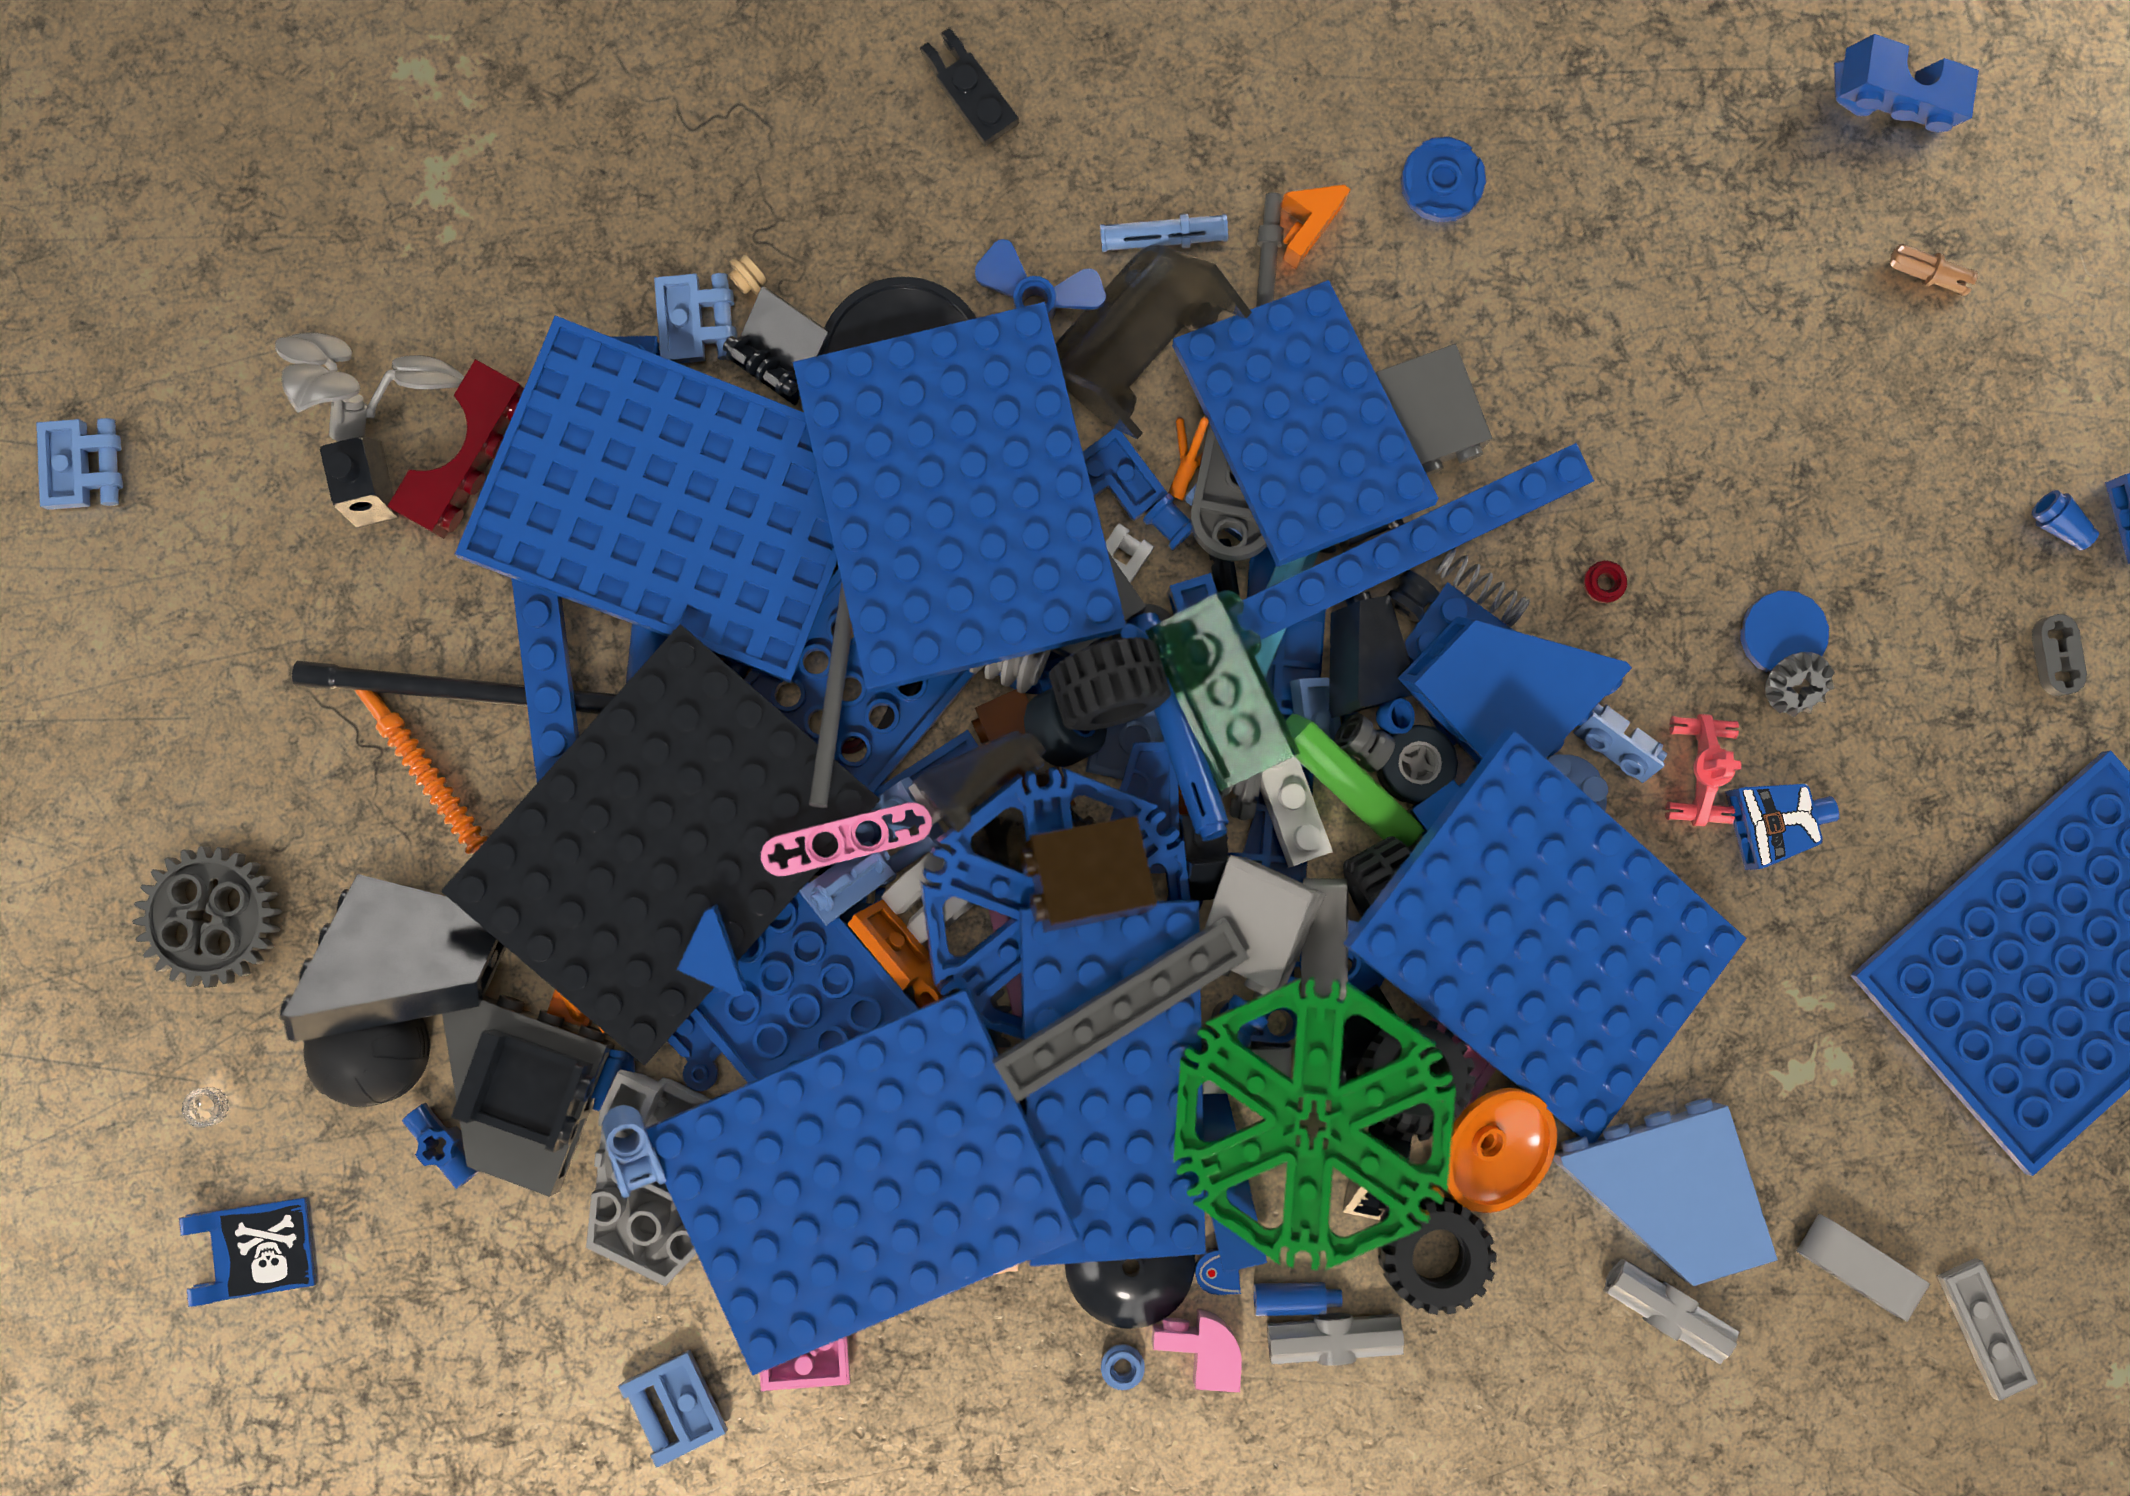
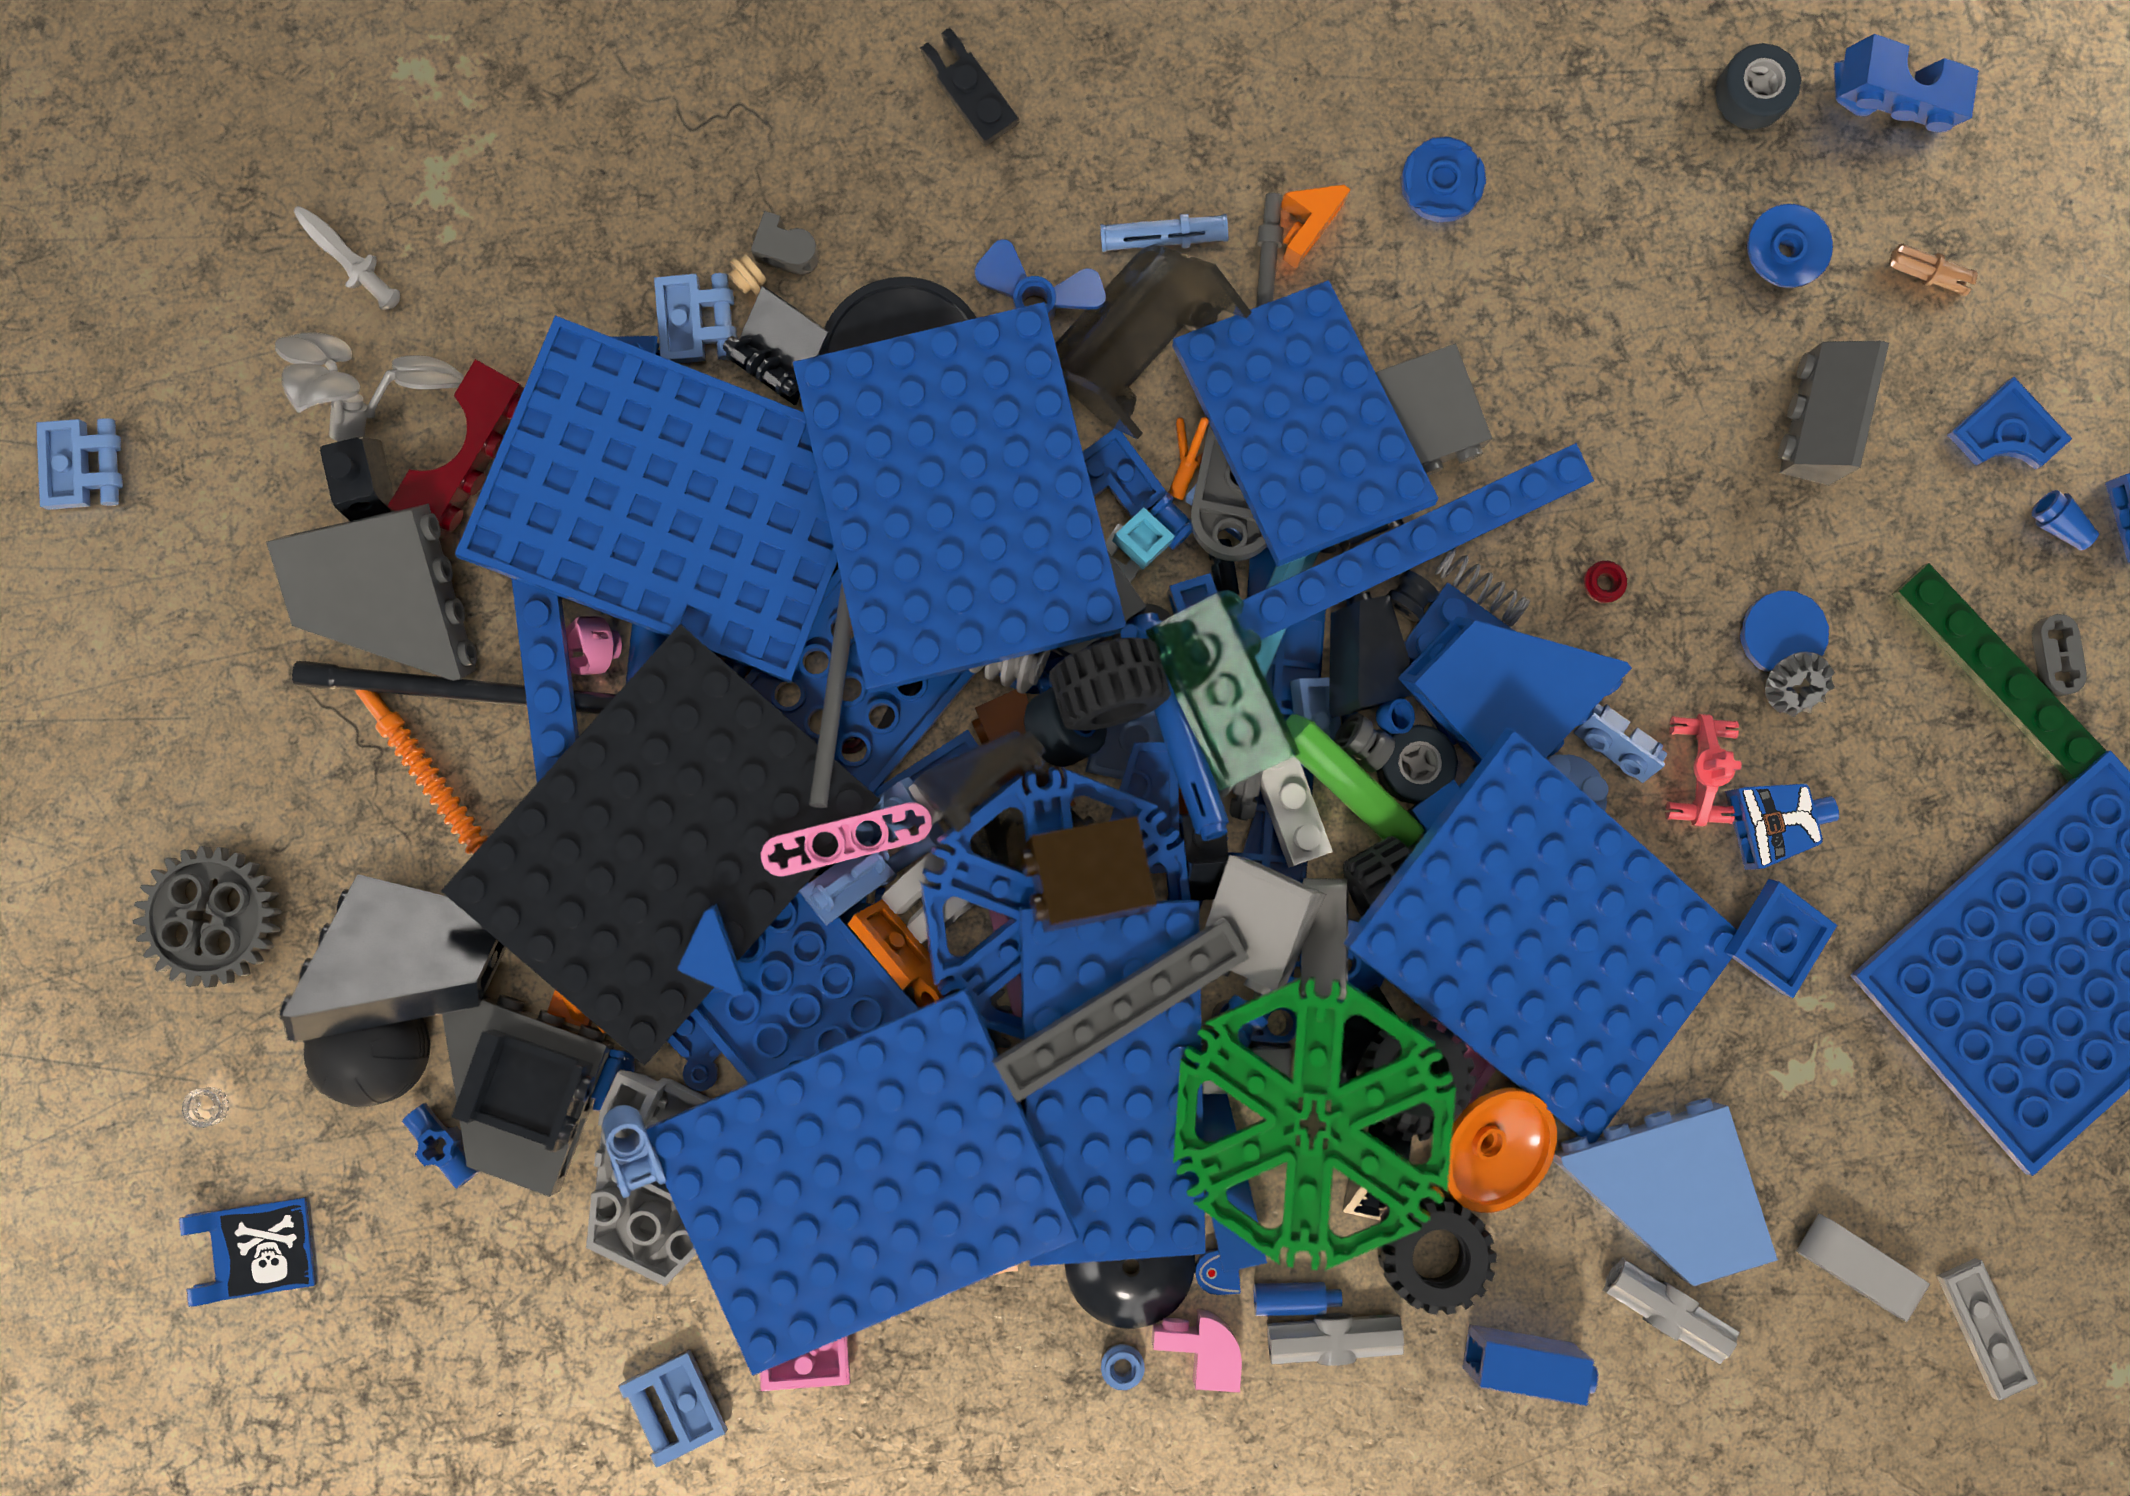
none -> dark grey slope [266,504,477,681]
none -> light grey sword [294,206,400,310]
none -> bright pink piece [566,616,622,675]
none -> dark grey leg [751,211,820,275]
none -> medium azure plate [1112,507,1175,570]
none -> blue brick [1462,1324,1598,1406]
none -> black wheel [1715,43,1802,130]
none -> blue tile [1724,879,1838,998]
none -> blue dish [1747,204,1833,288]
none -> dark grey slope [1778,341,1889,486]
none -> dark green plate [1892,563,2106,781]
none -> blue tile [1947,377,2072,469]

